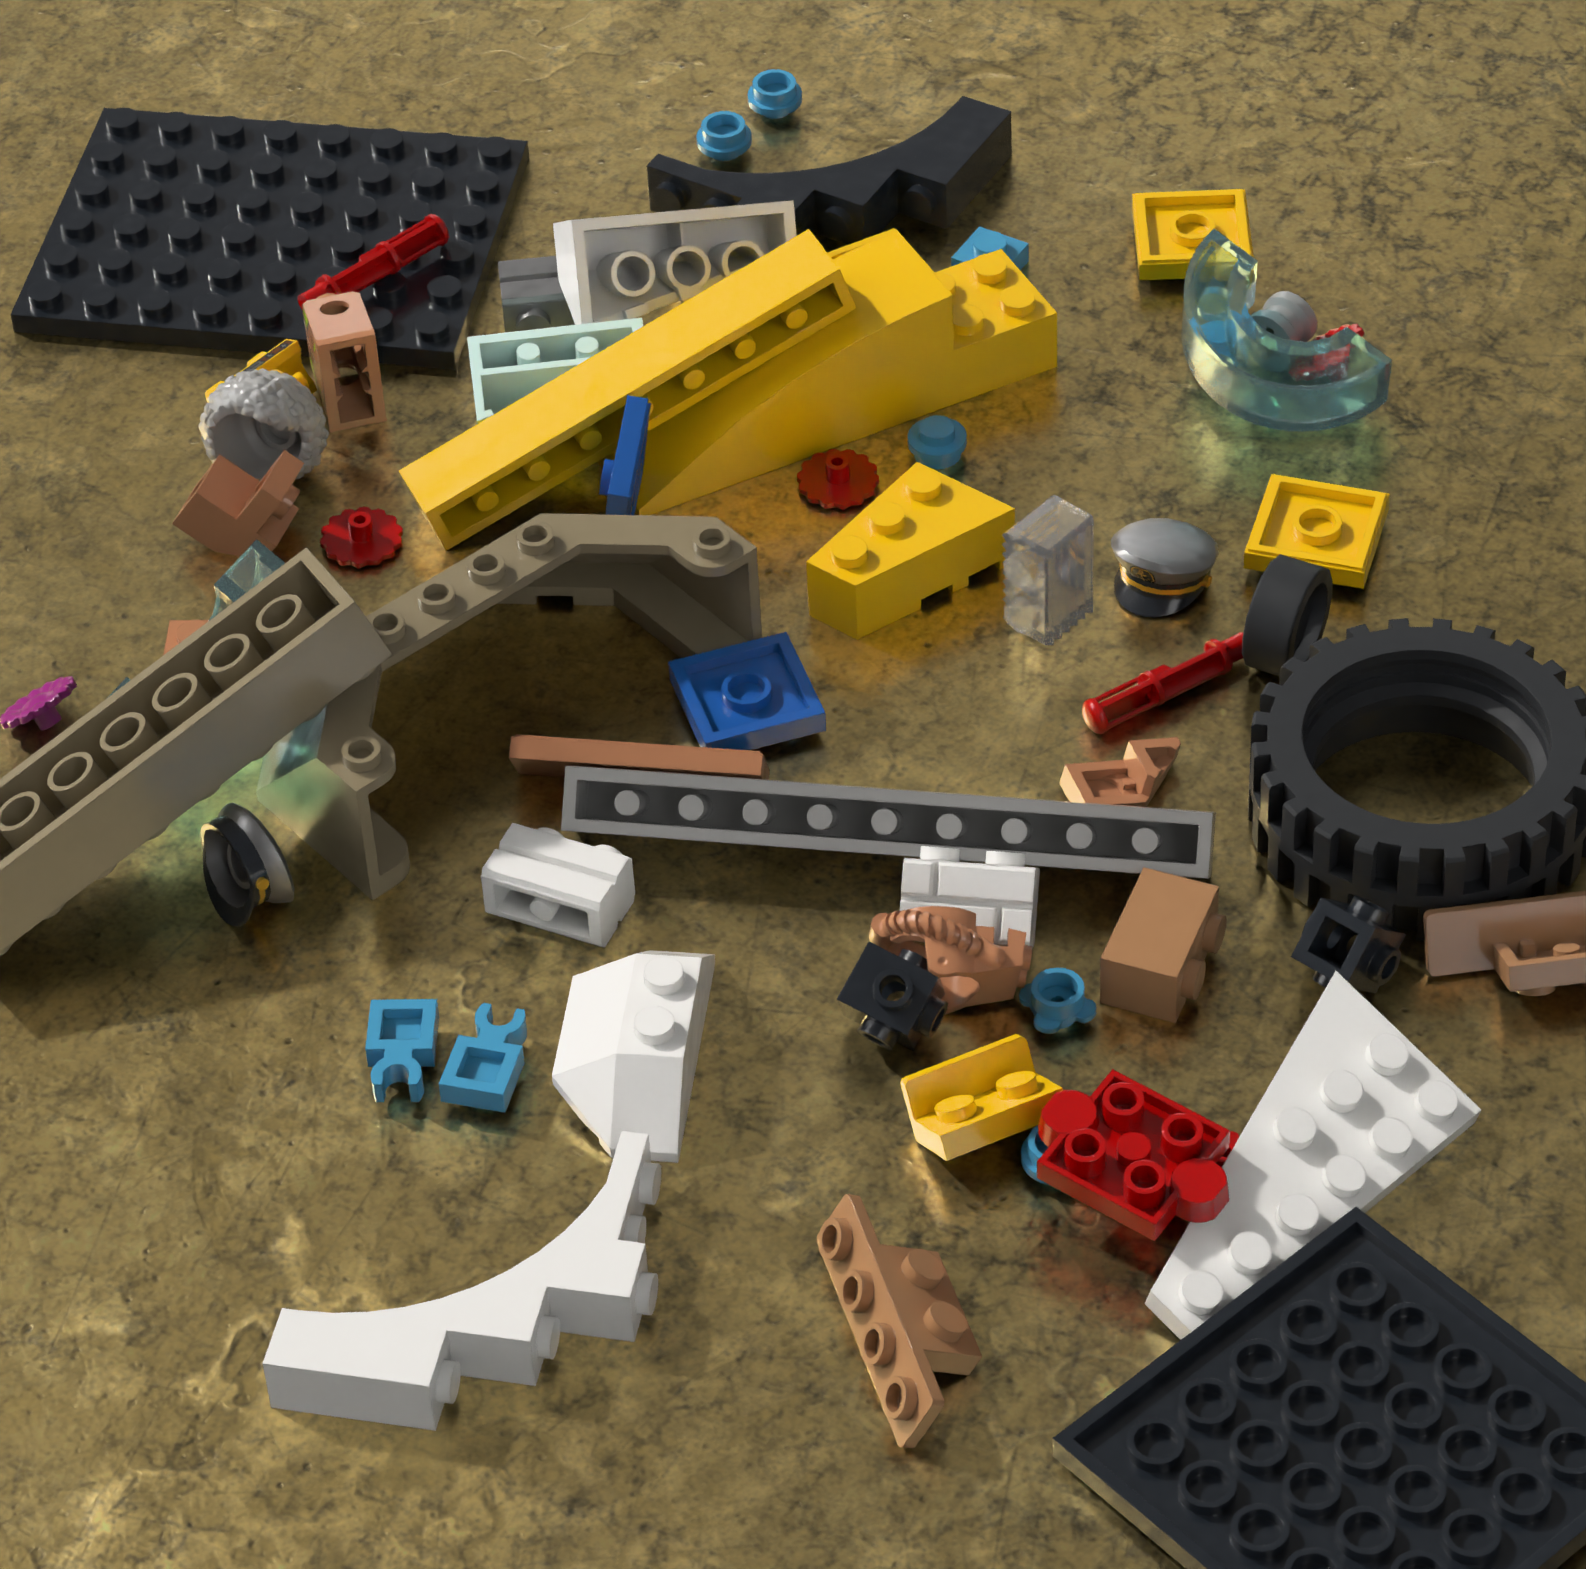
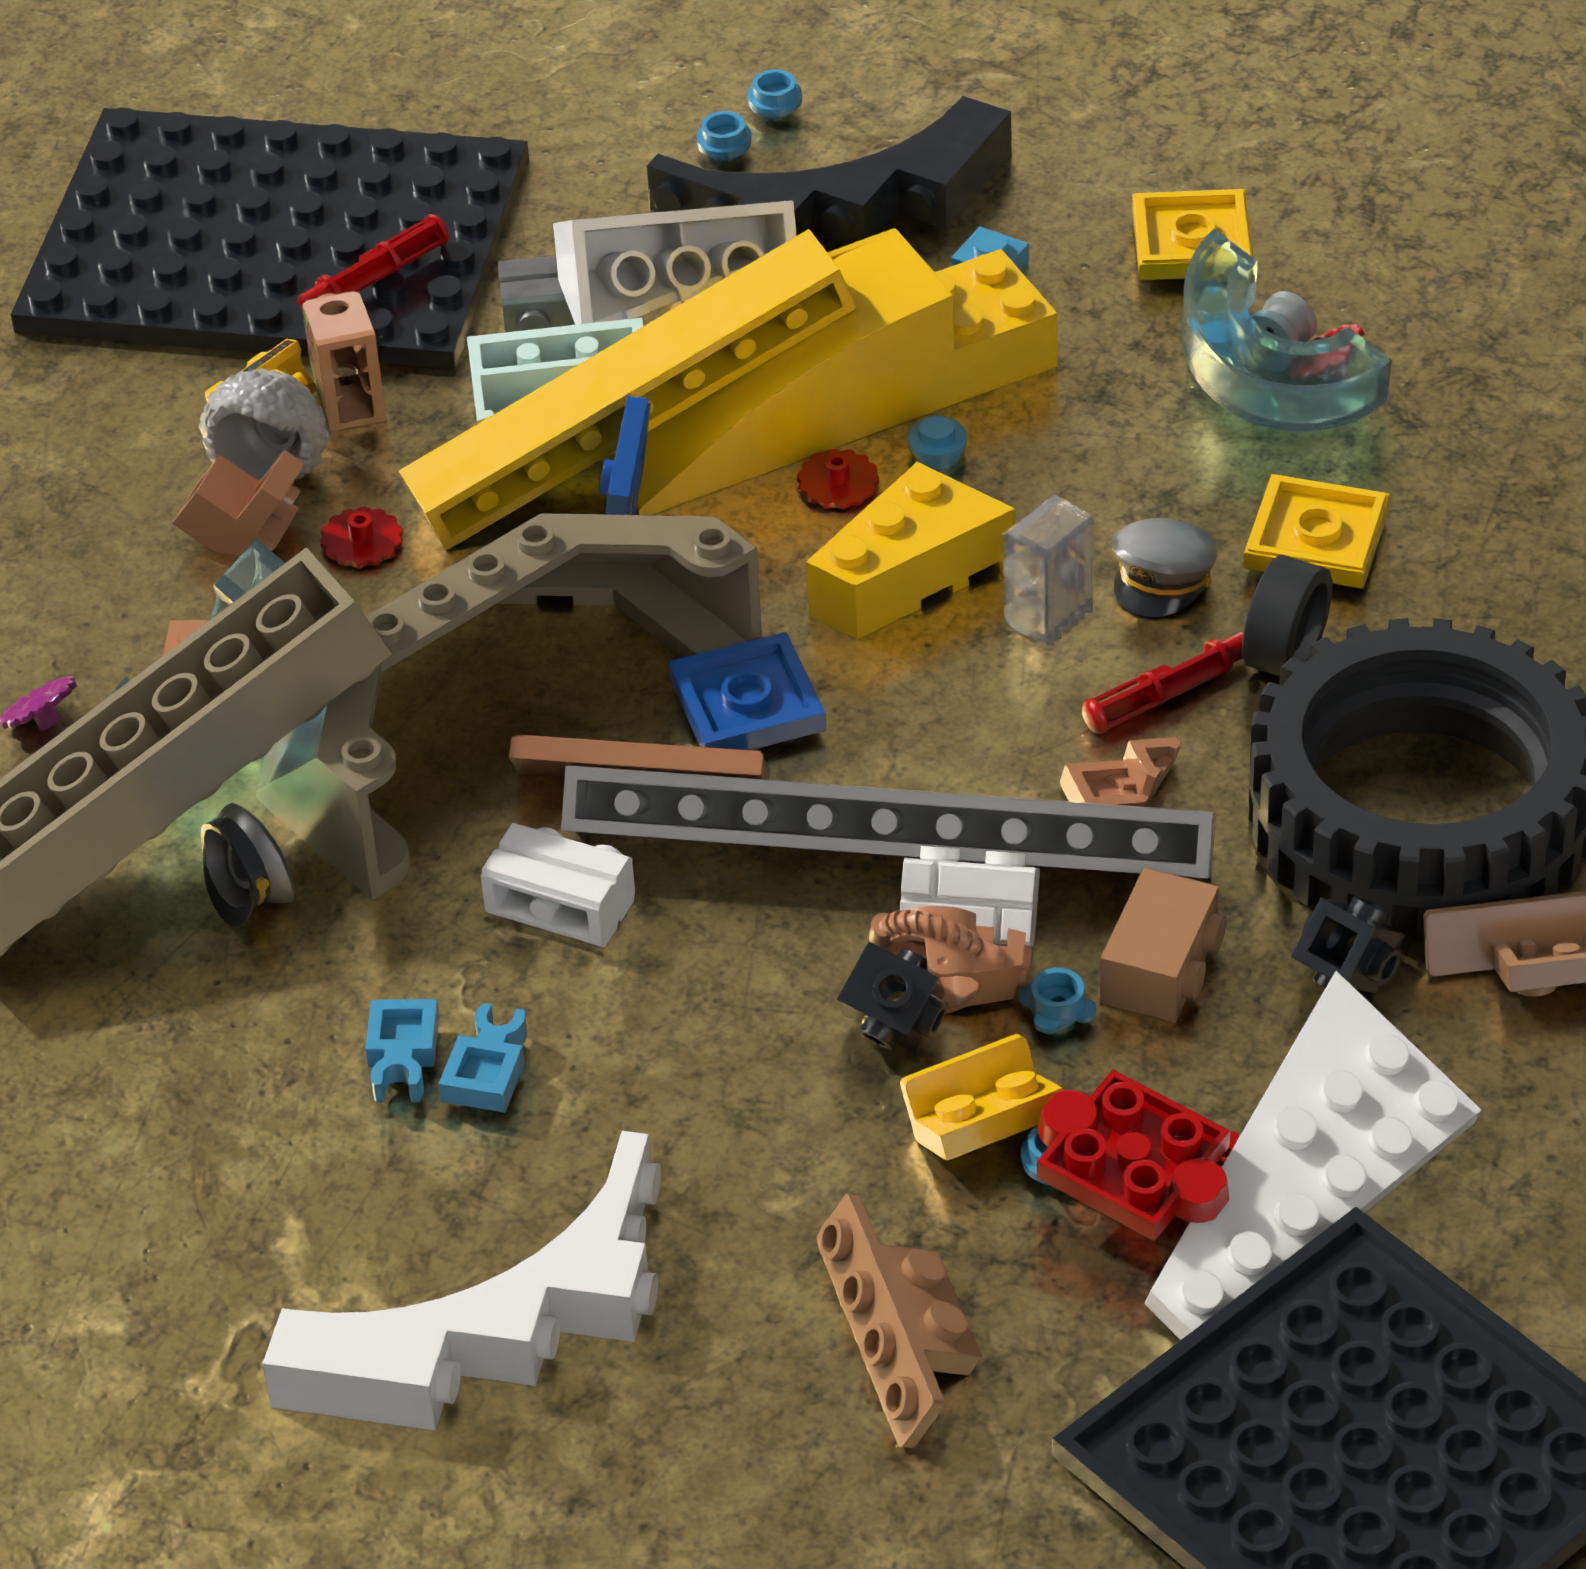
white wedge [552,950,715,1163] -> none

